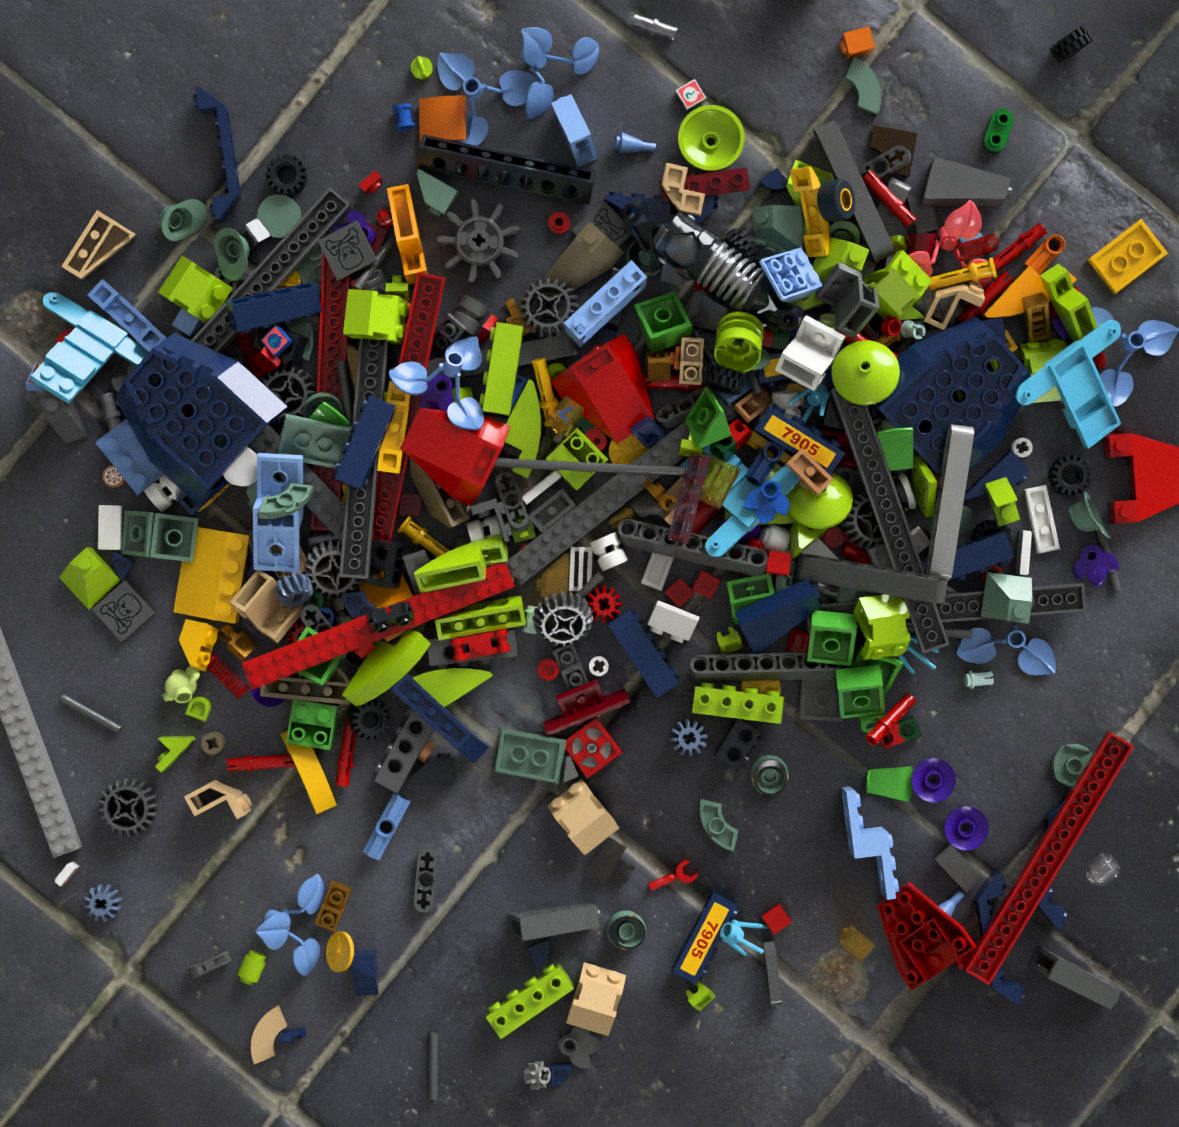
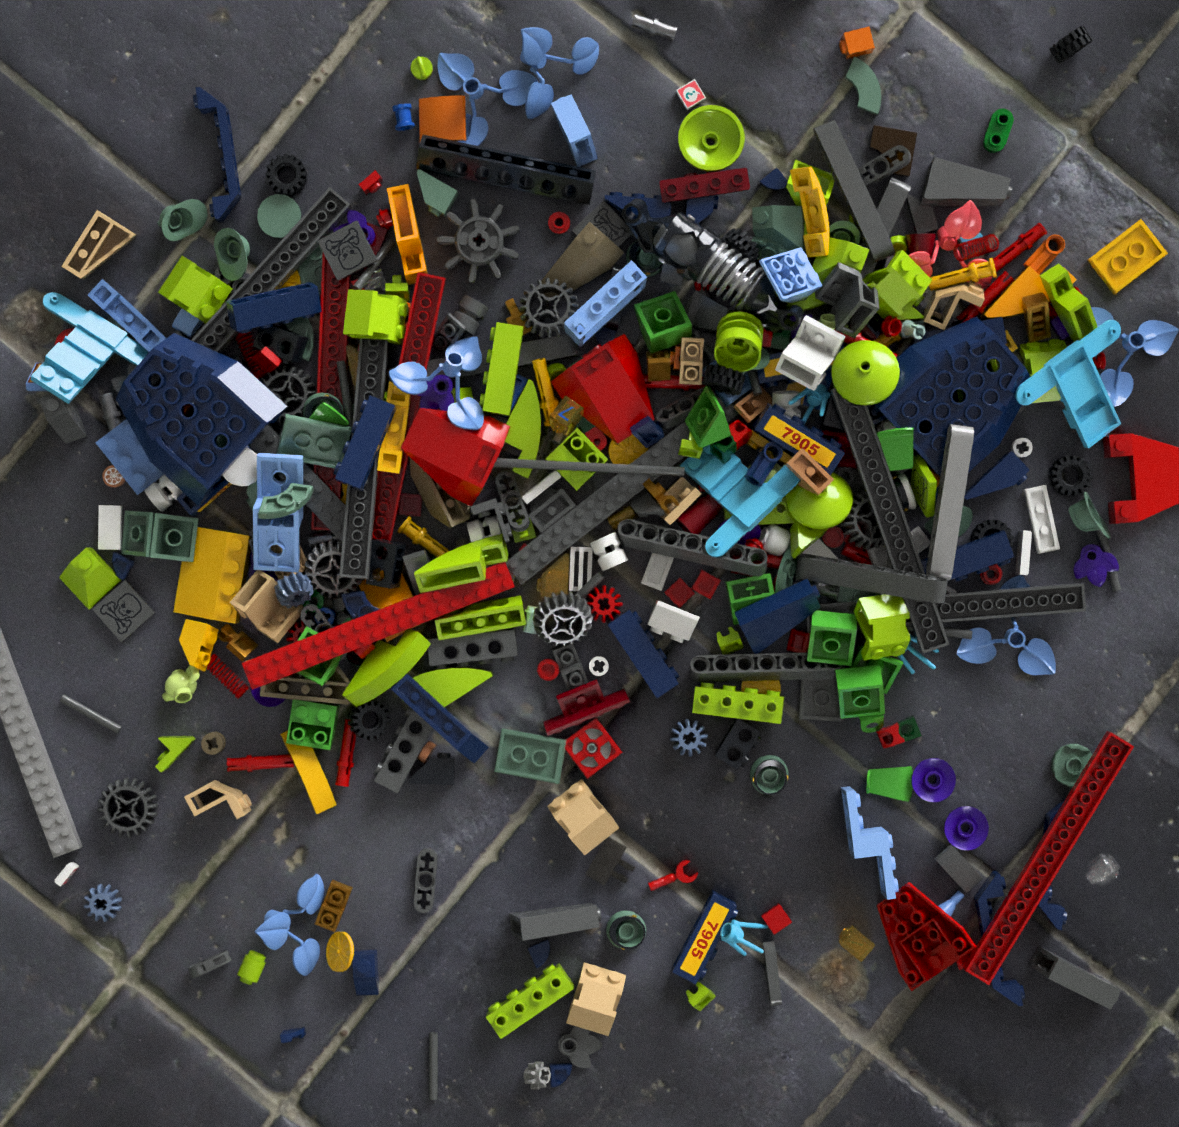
lime tile [185,696,211,722] -> none
slope [239,219,270,252] -> none
tan tile [251,1005,287,1064] -> none
tile [261,325,293,357] -> none
medium blue piece [363,792,411,860] -> none
black hinge [366,601,414,633] -> none
red plate [450,629,511,662] -> none
red tile [477,314,498,344] -> none
dark grey slope [560,756,578,783] -> none
medium blue cone [614,132,656,154] -> none
tan tile [661,163,705,217] -> none
tile [668,453,711,544] -> none
clear yellow wing [699,453,740,509] -> none
sand green tile [699,799,739,852] -> none
blue plate [744,481,789,524] -> none
red tile [766,551,792,577] -> none
black wheel [817,179,855,222] -> none
red pin [862,170,917,229] -> none
red pin [865,693,916,746] -> none
light aqua pin [964,671,994,689] -> none
sand green slope [980,572,1032,624] -> none
lime slope [984,477,1020,527] -> none

